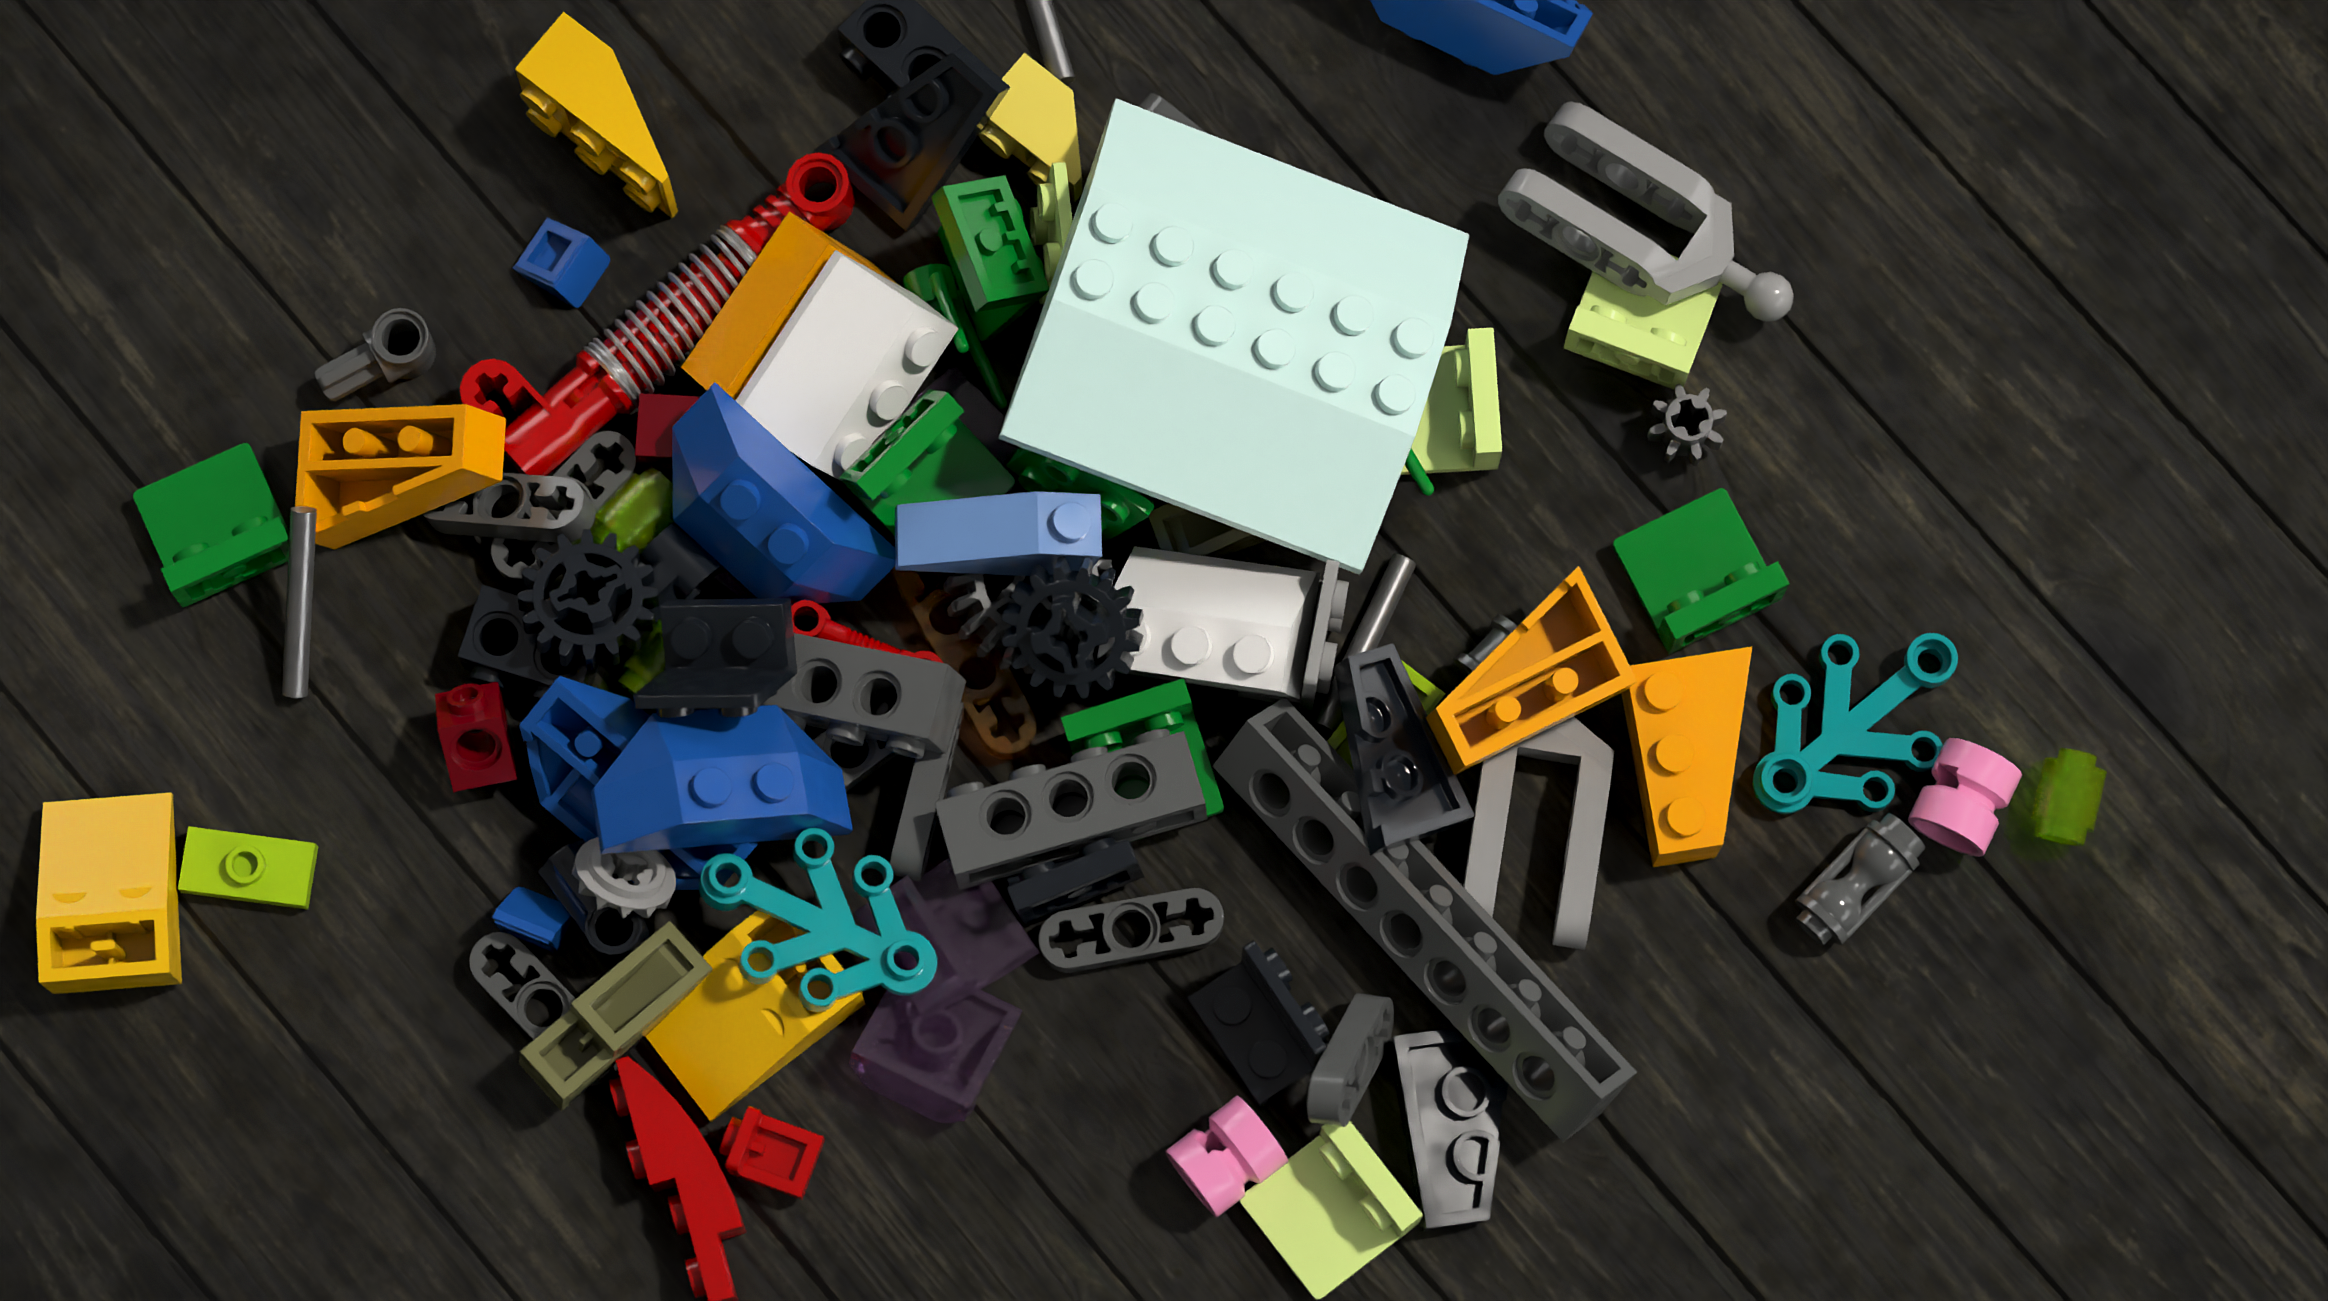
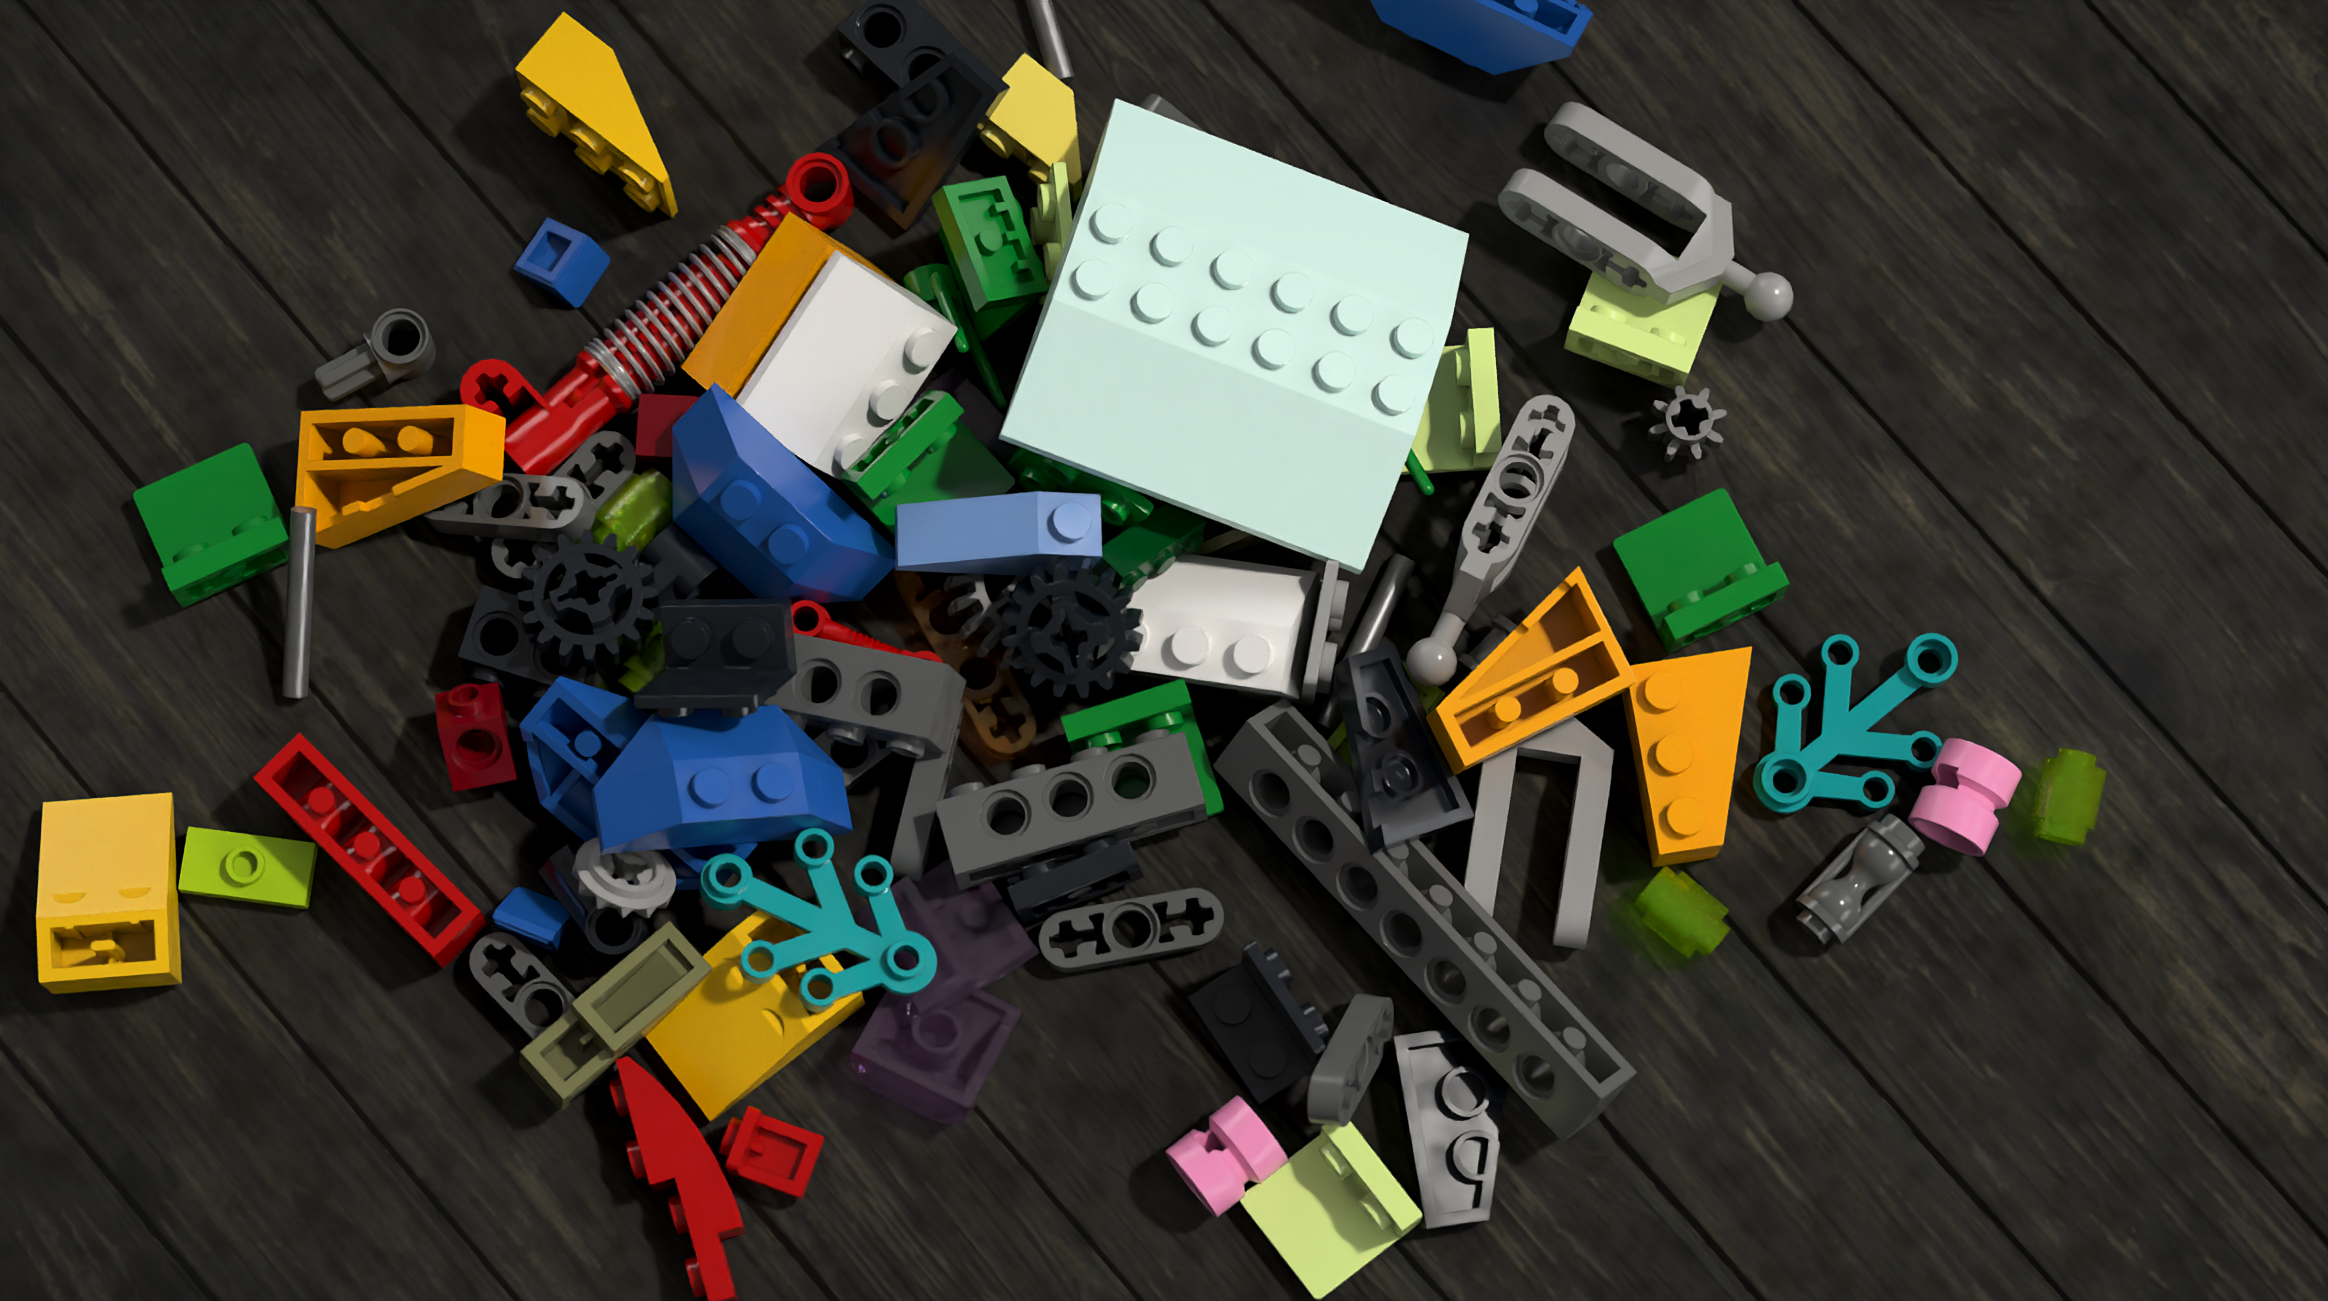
none -> red brick [253,732,489,969]
none -> dark green piece [1092,502,1207,593]
none -> light grey piece [1406,395,1575,687]
none -> clear neon green brick [1633,866,1731,960]

